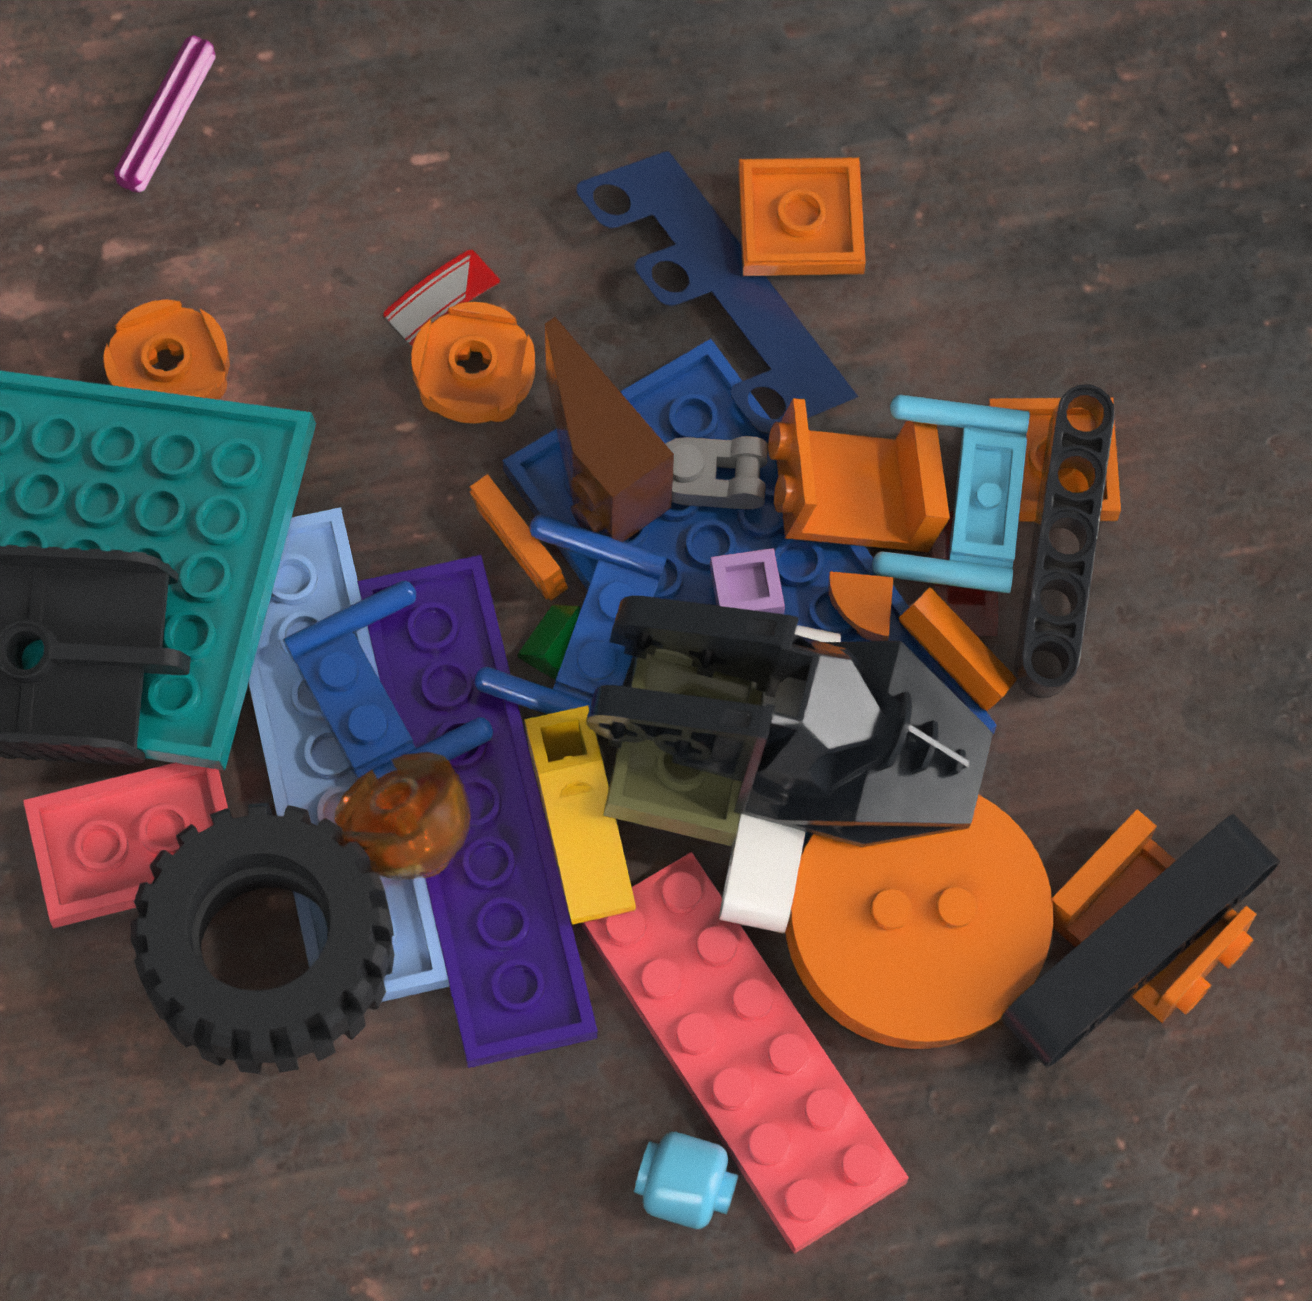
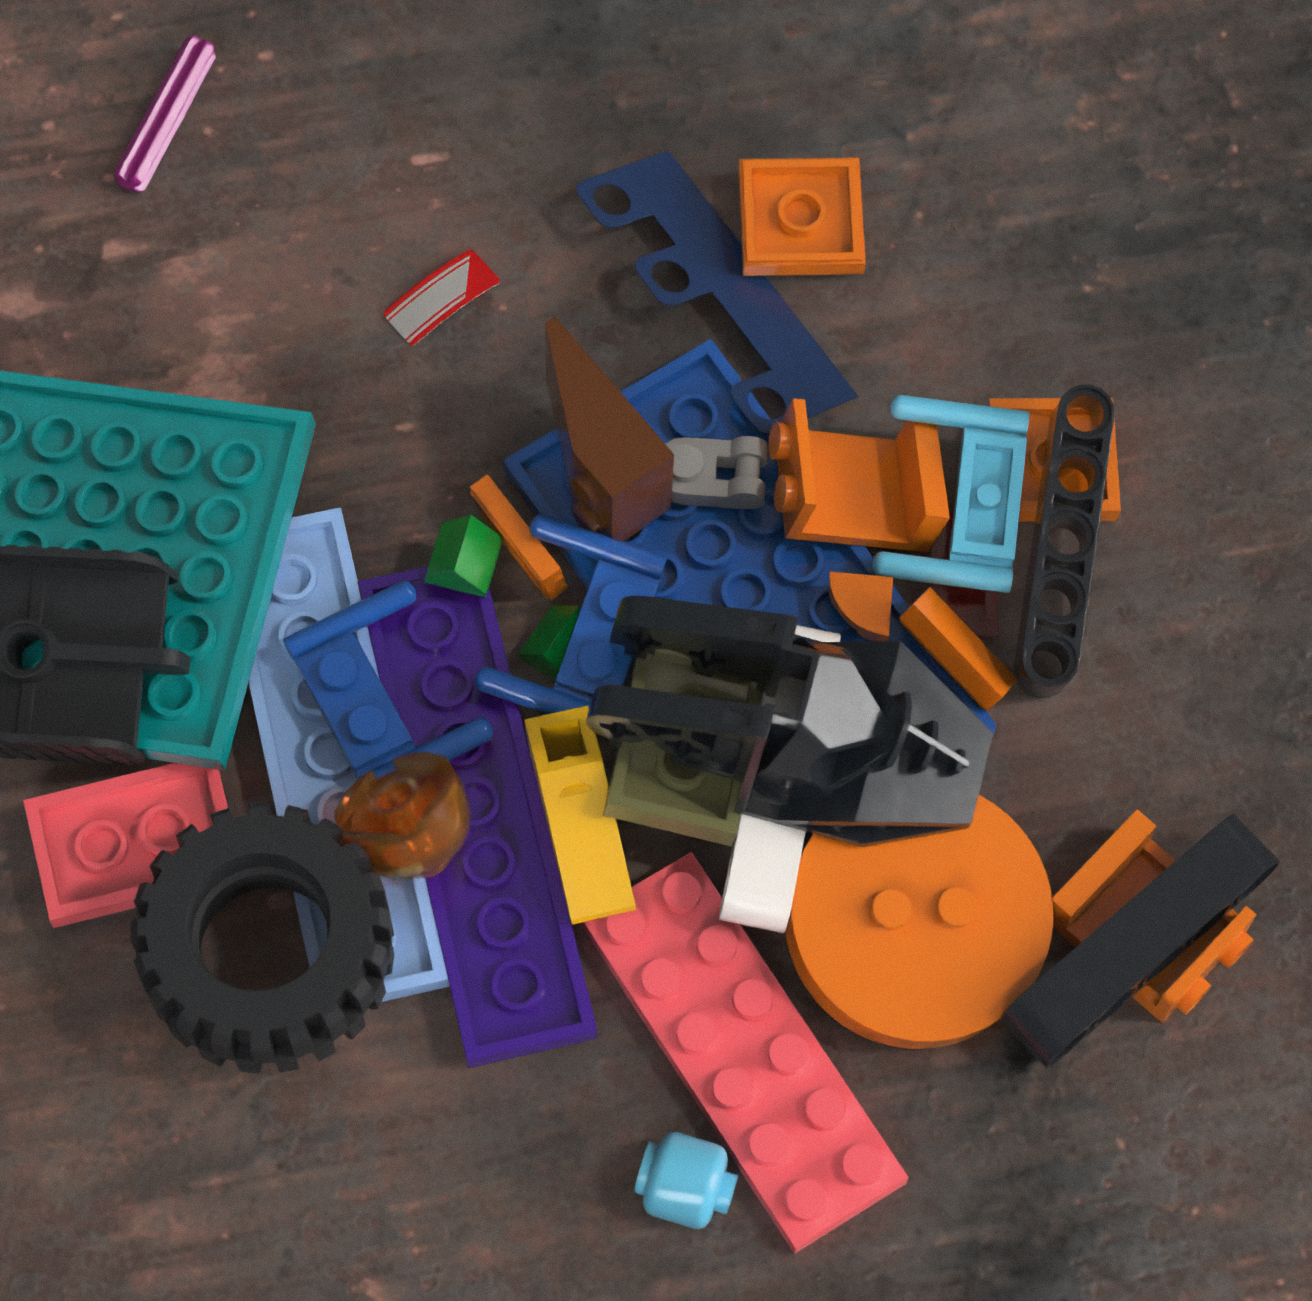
orange plate [103,299,230,400] -> none
orange plate [411,302,535,424] -> none
lavender plate [710,548,785,614] -> none
none -> green slope [424,515,503,598]

